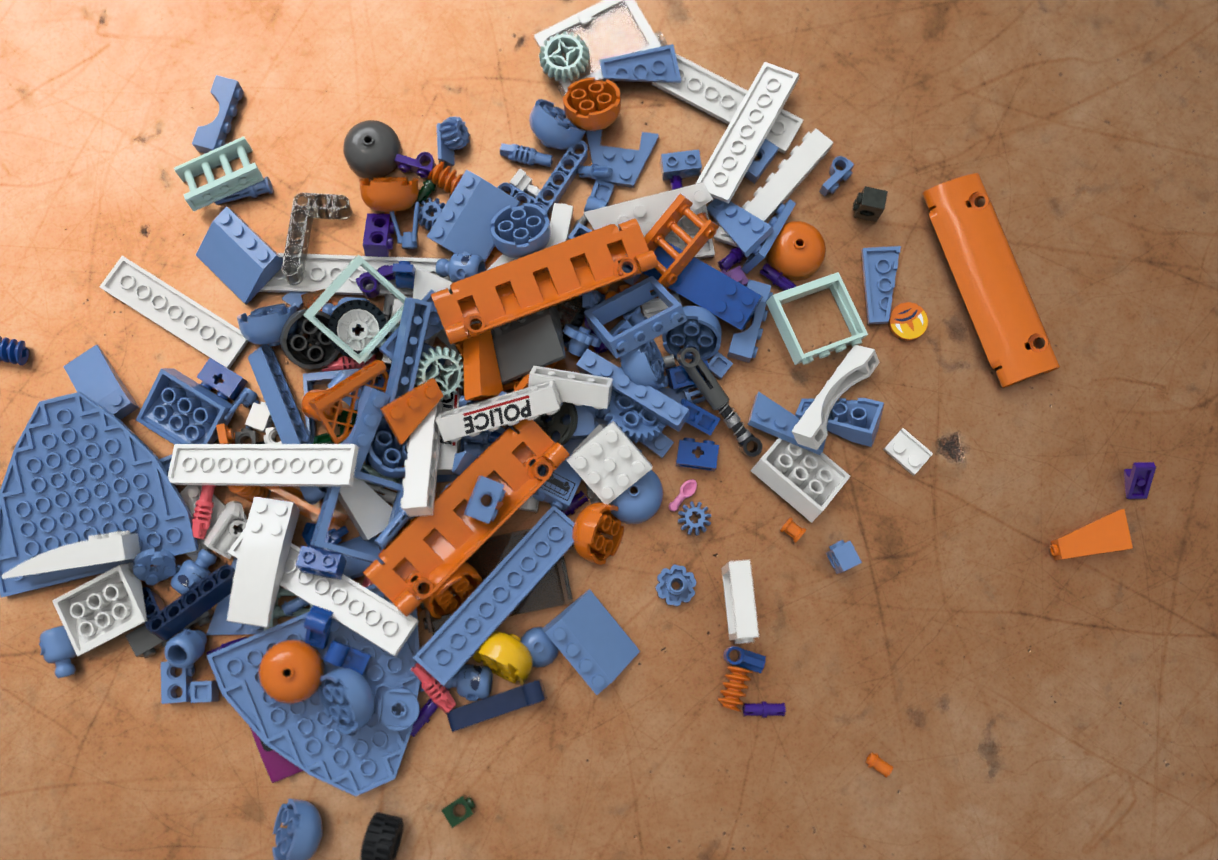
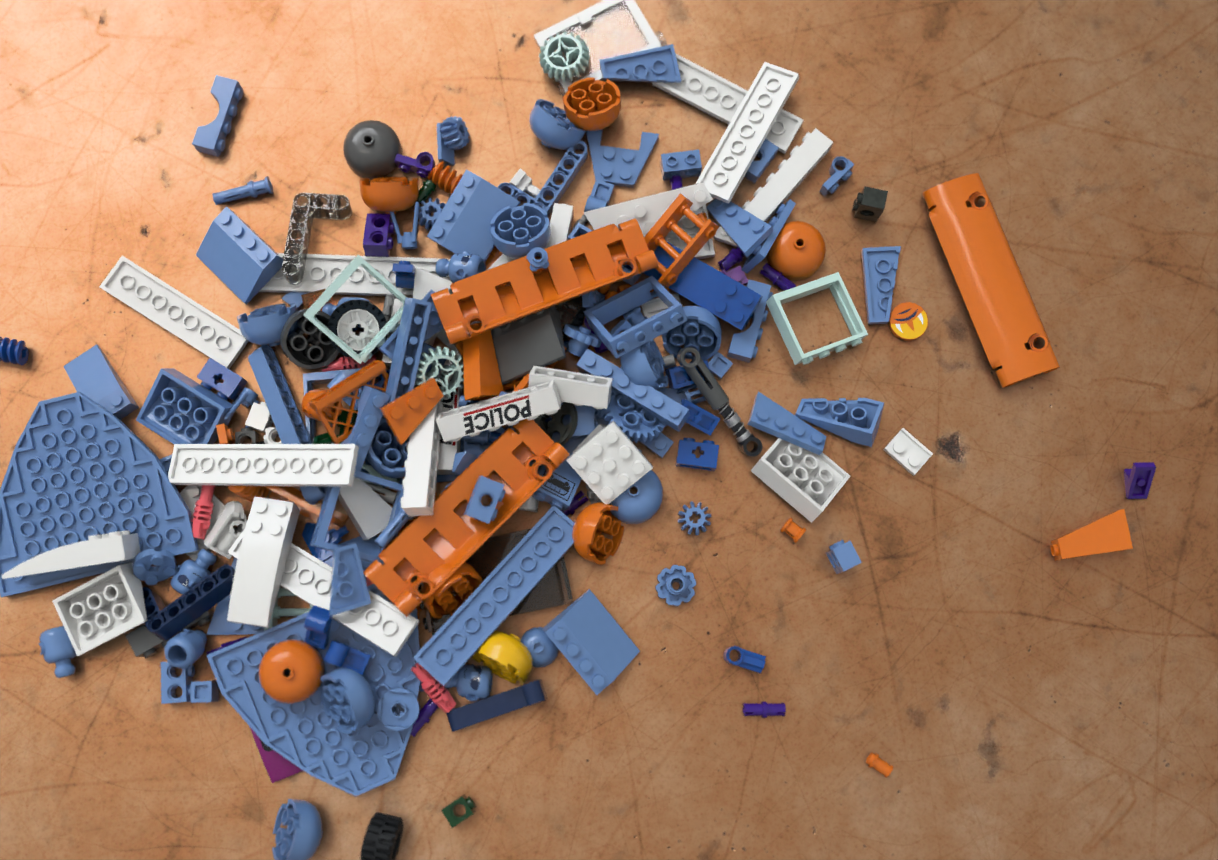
light aqua fence [174,136,264,212] -> none
medium blue pin [281,597,309,616] -> none
blue brick [296,546,347,580] -> none
dark purple plate [356,265,396,298] -> none
medium blue hinge [500,143,553,167] -> none
medium blue axle [578,164,613,179] -> none
bright pink piece [668,479,697,512] -> none
orange piece [717,666,753,712] -> none
white window [721,560,759,644] -> none
white arch [792,345,880,450] -> none
none -> medium blue wing [329,542,371,616]
none -> medium blue brick [527,247,549,272]

